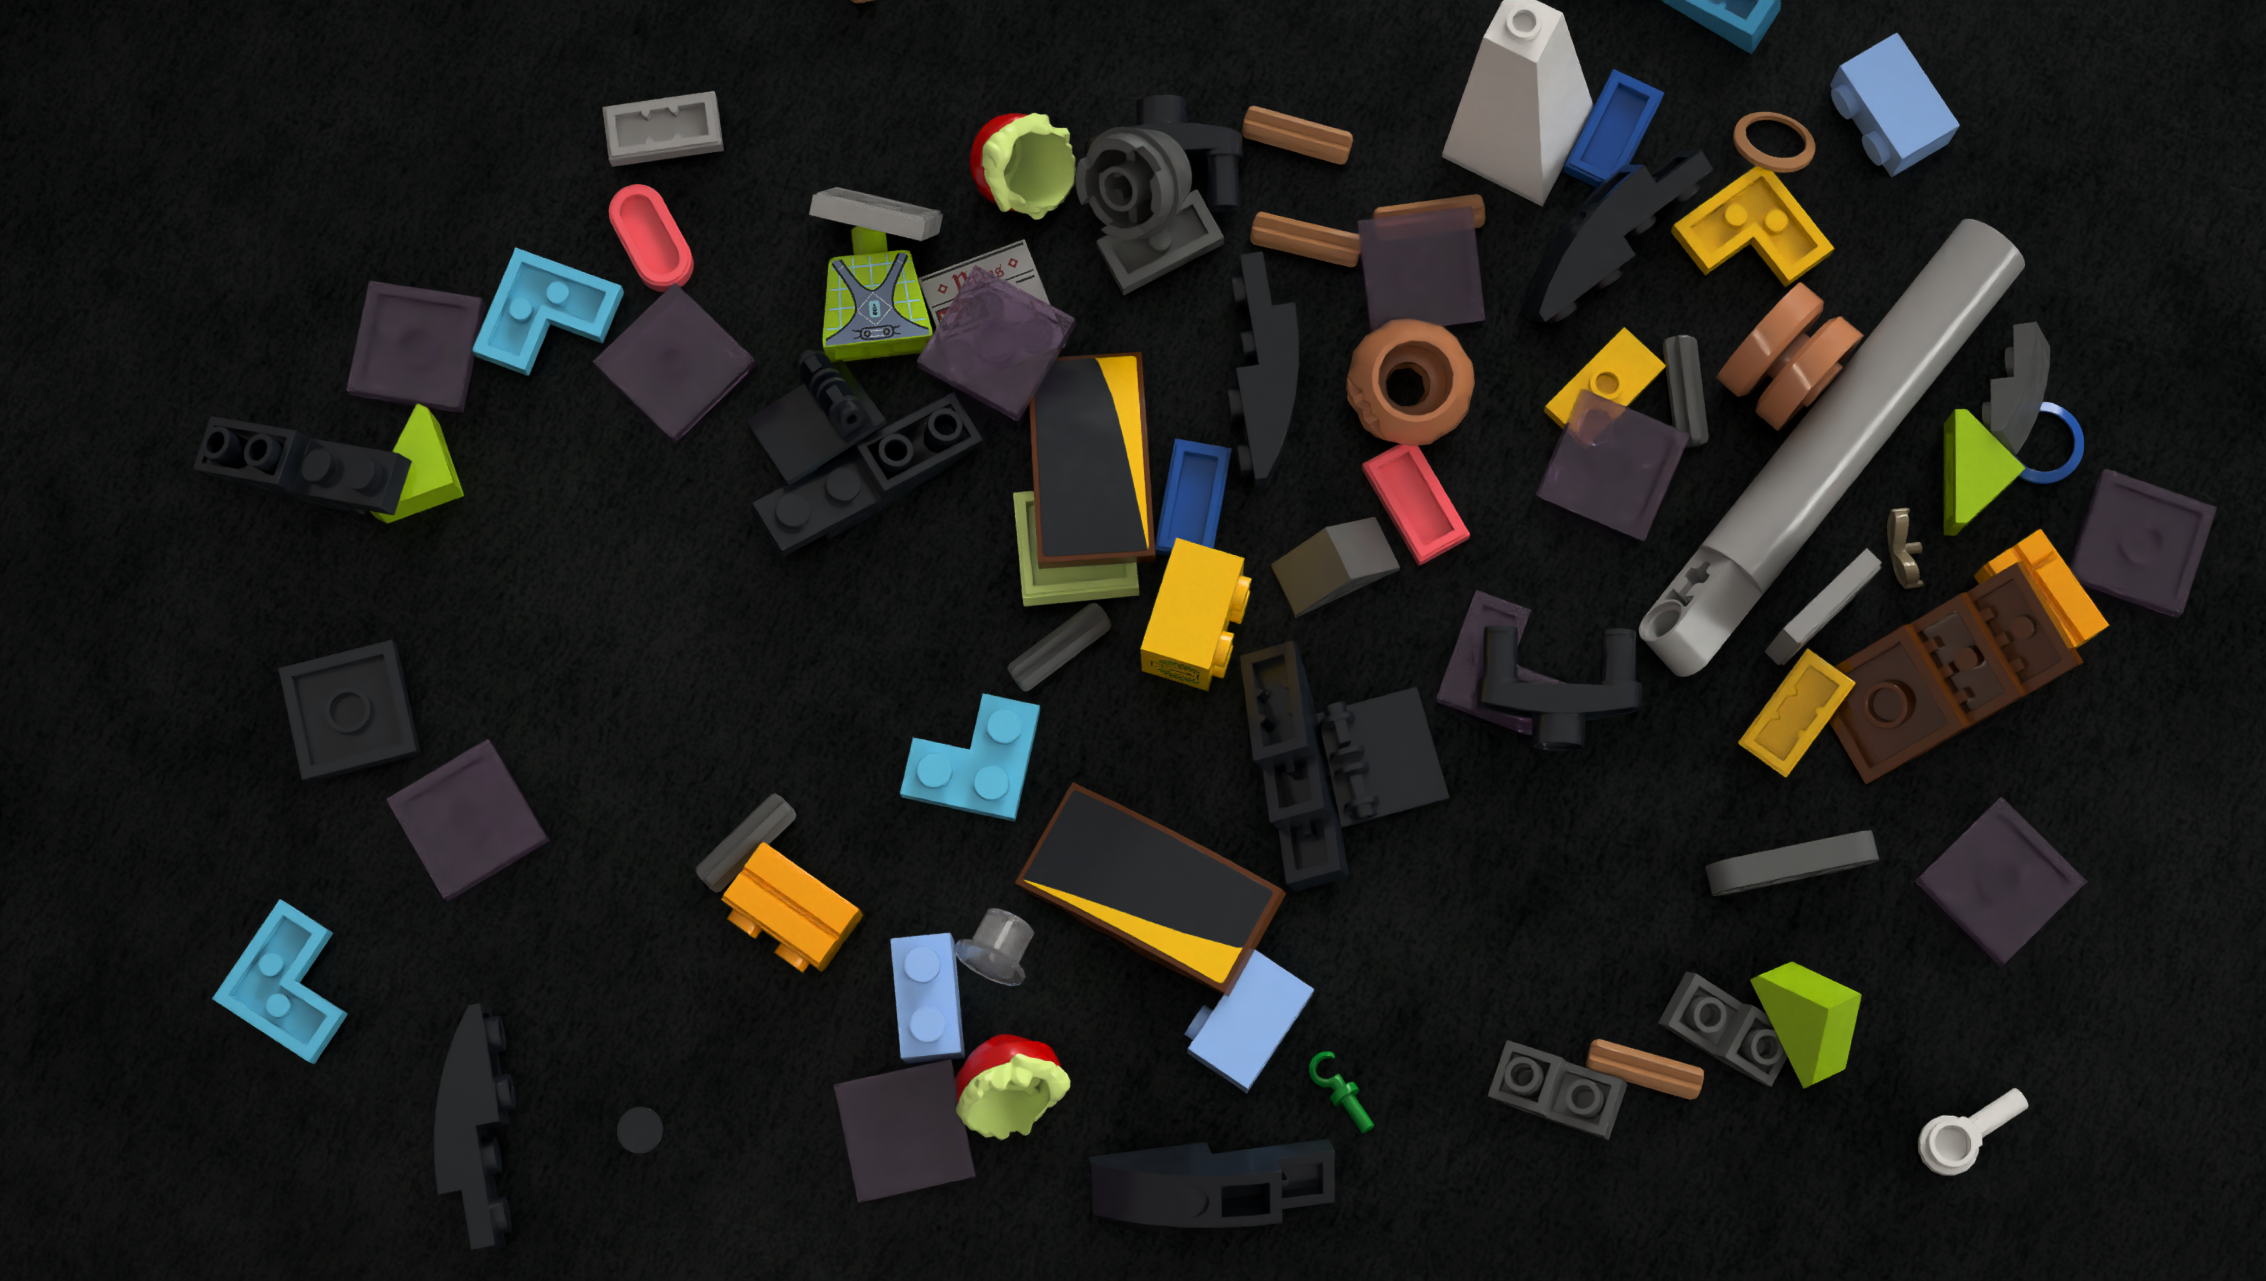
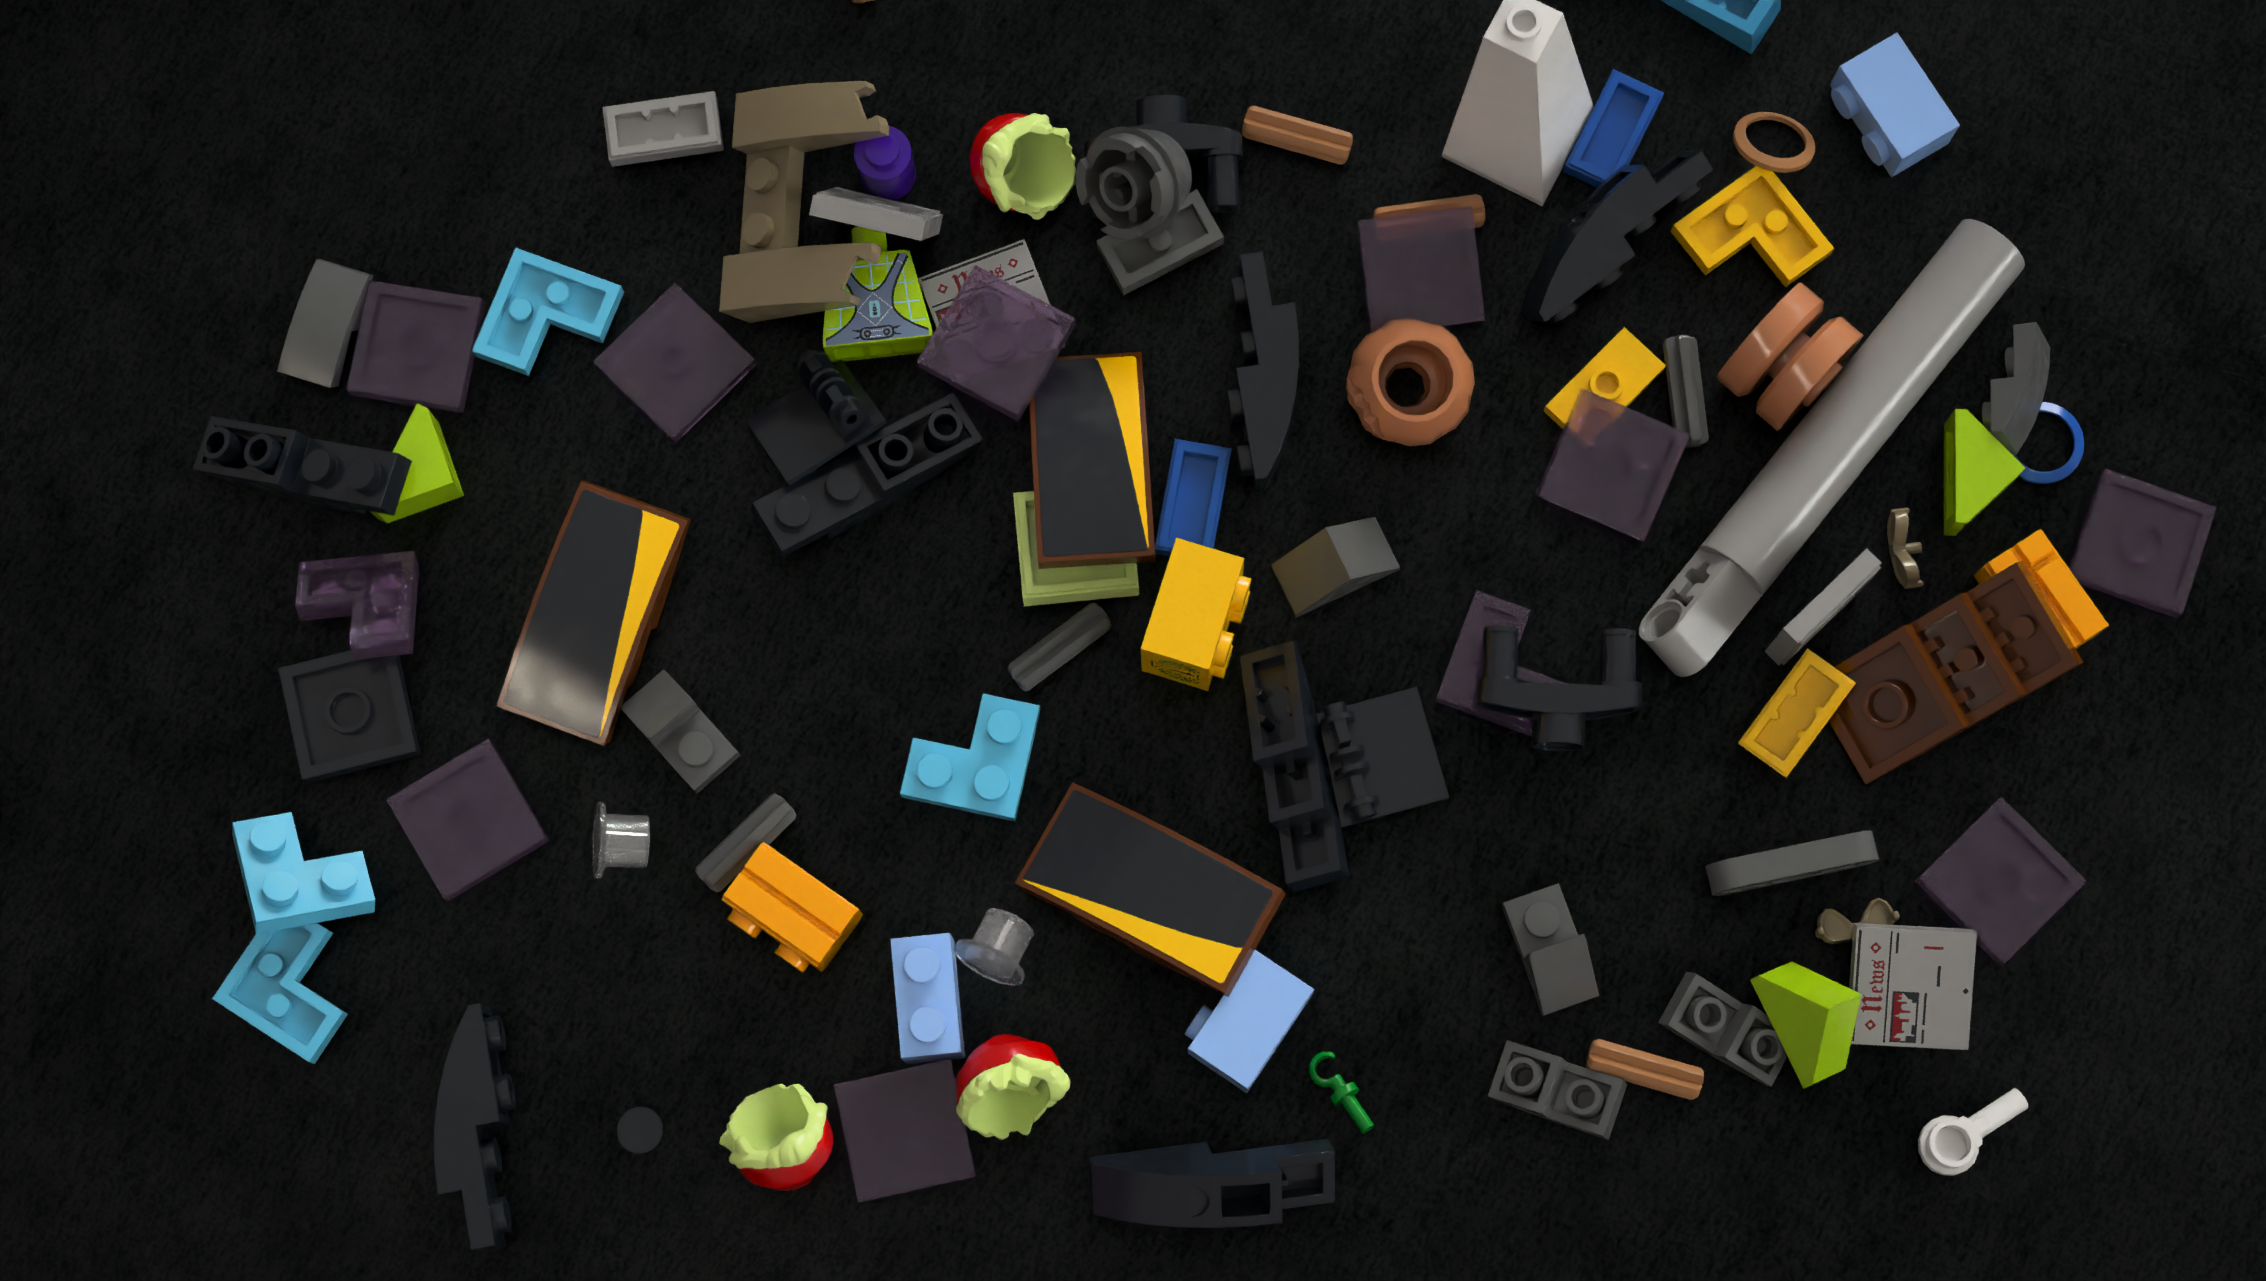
coral tile [609,184,694,292] -> none
medium nougat axle [1250,212,1362,267] -> none
coral tile [1362,444,1470,566] -> none
none -> medium azure plate [232,812,375,934]
none -> dark grey slope [277,259,373,388]
none -> clear purple plate [295,551,419,659]
none -> black slope [497,481,691,746]
none -> clear piece [593,802,650,879]
none -> dark grey slope [621,669,741,794]
none -> dark tan wedge [719,81,889,323]
none -> yellowish green hair [719,1084,833,1191]
none -> dark purple brick [854,126,916,200]
none -> dark grey slope [1501,883,1599,1016]
none -> dark tan piece [1815,898,1900,945]
none -> light grey tile [1849,923,1977,1050]

